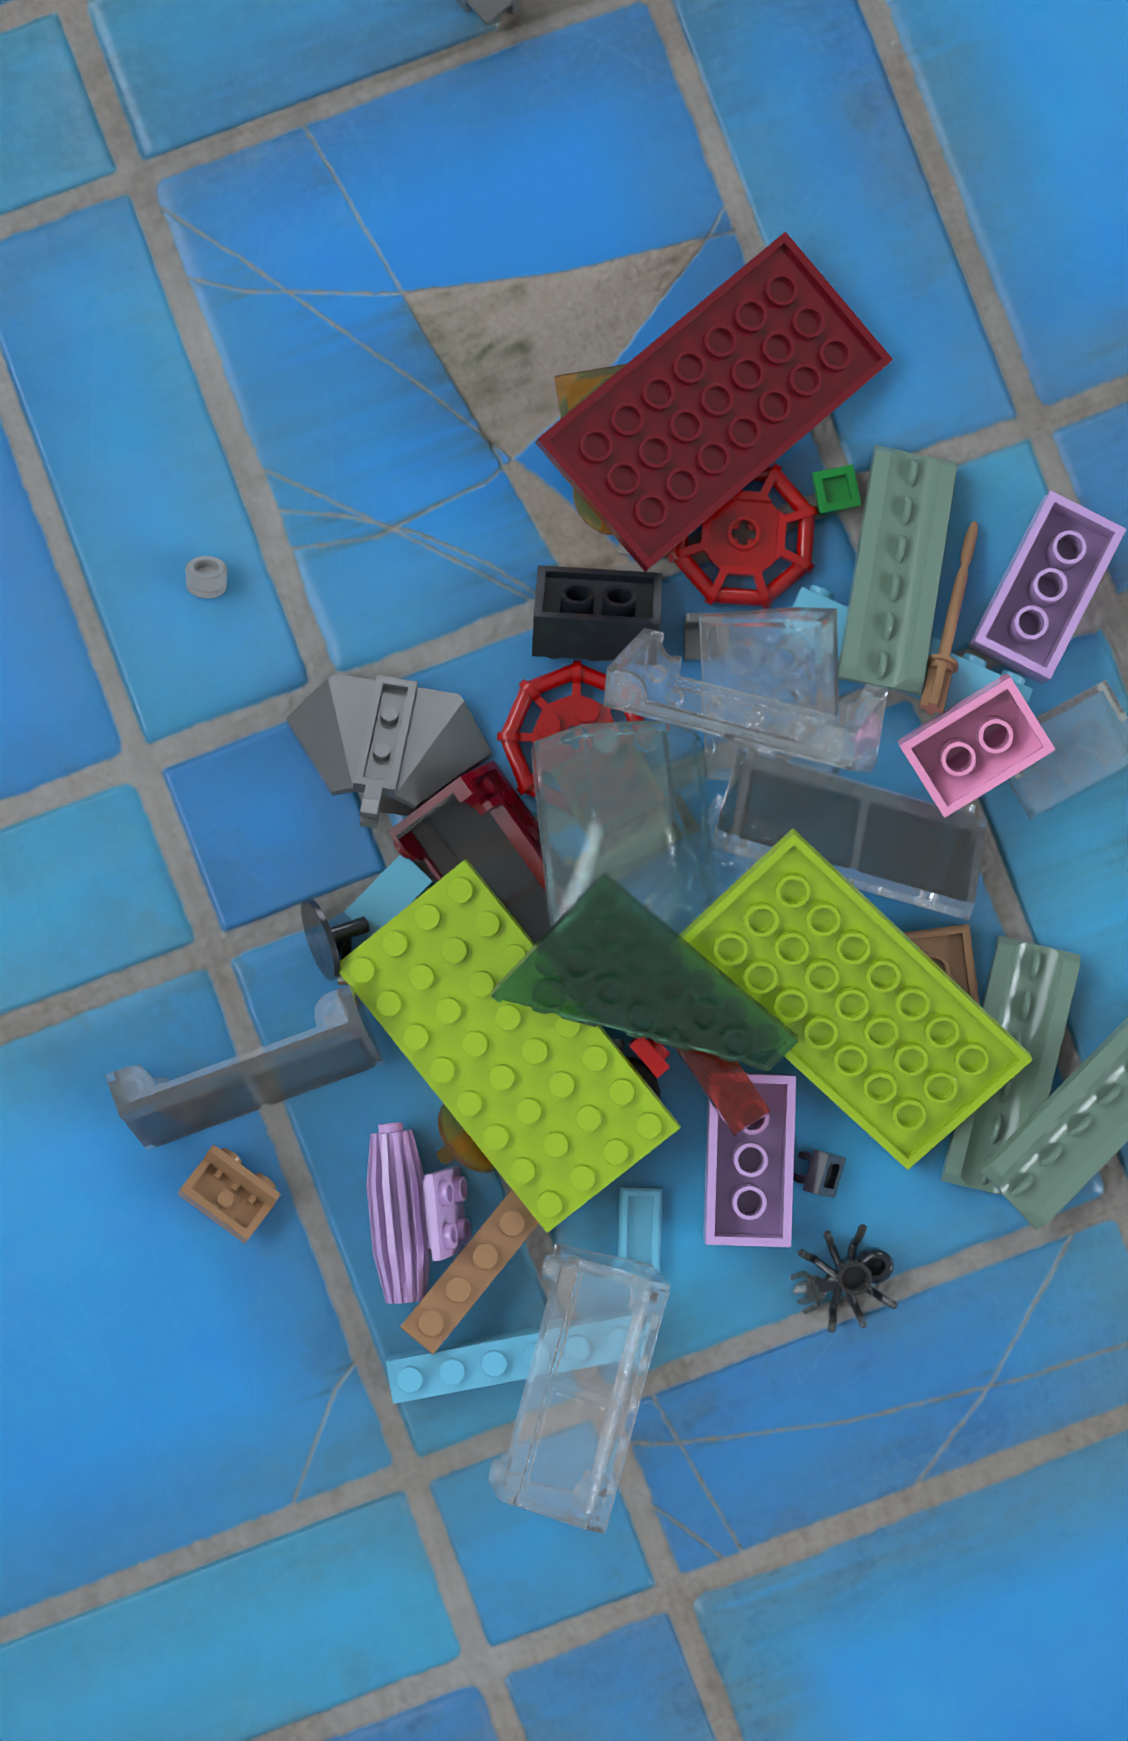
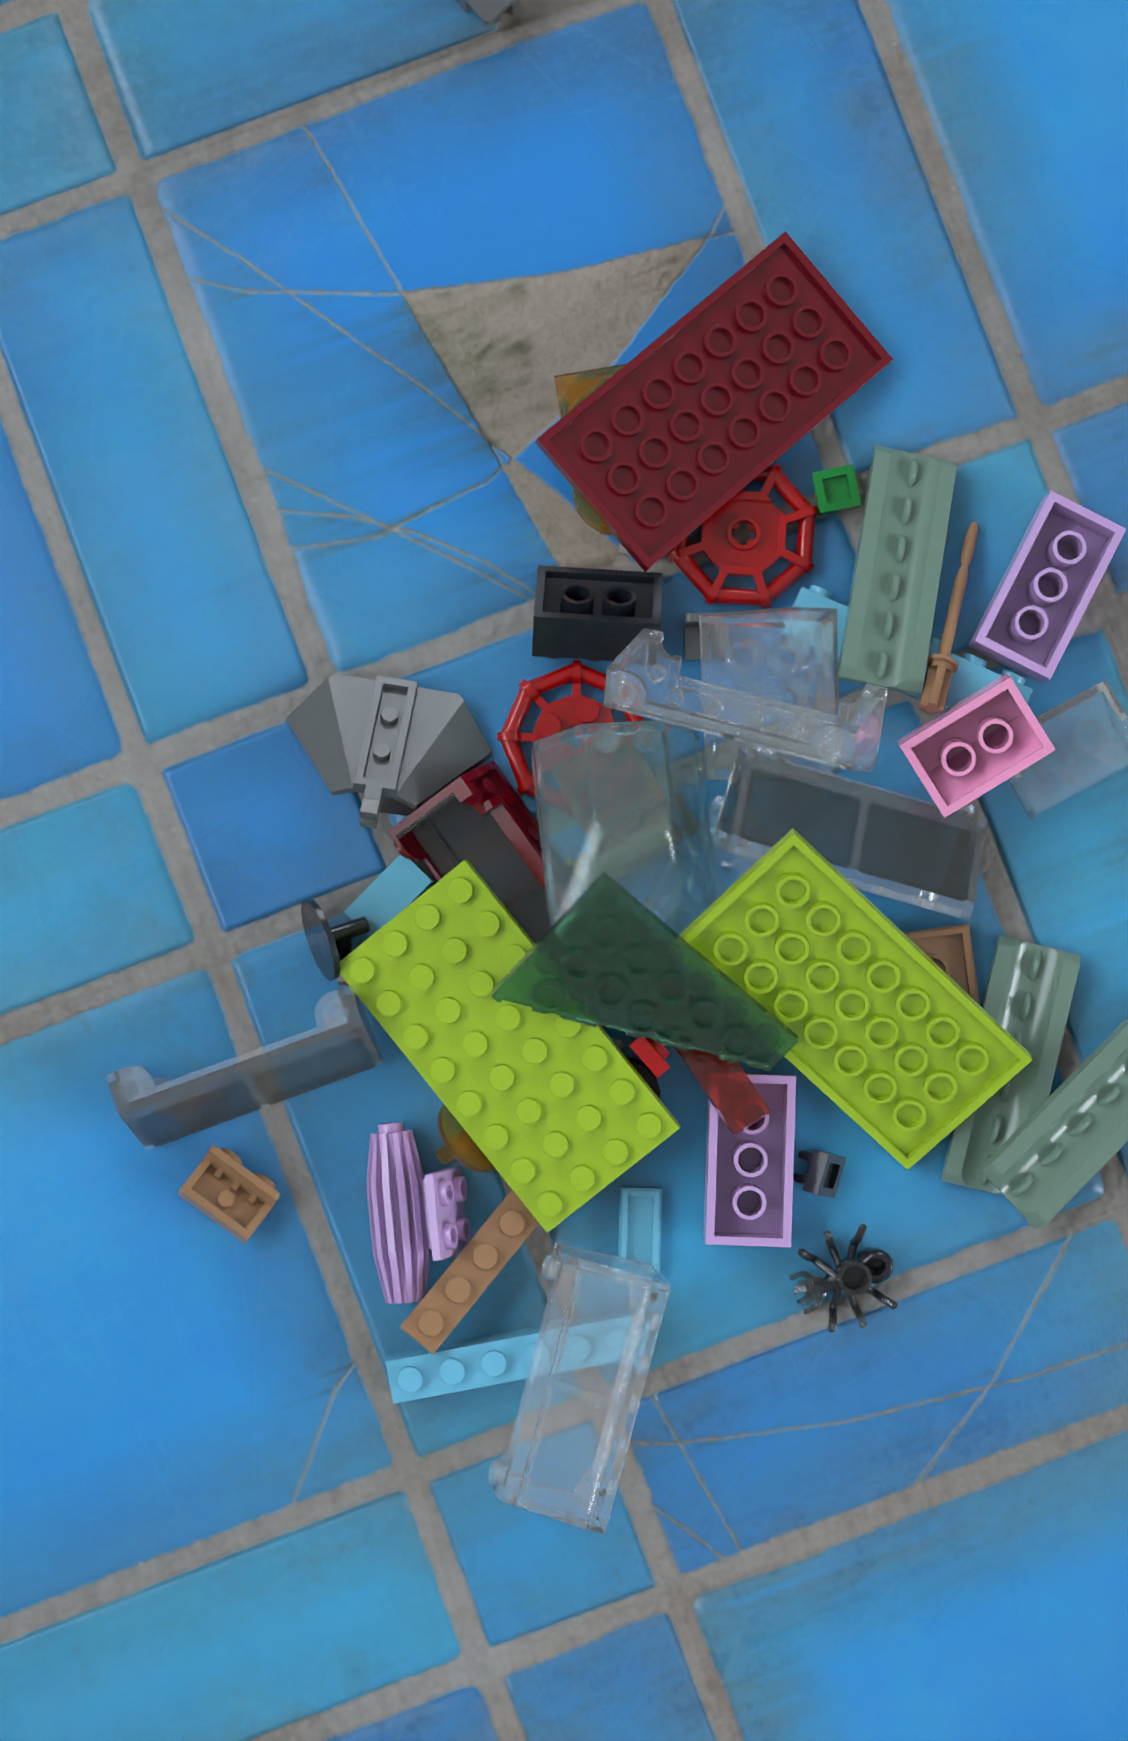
light grey tile [185,556,227,598] -> none

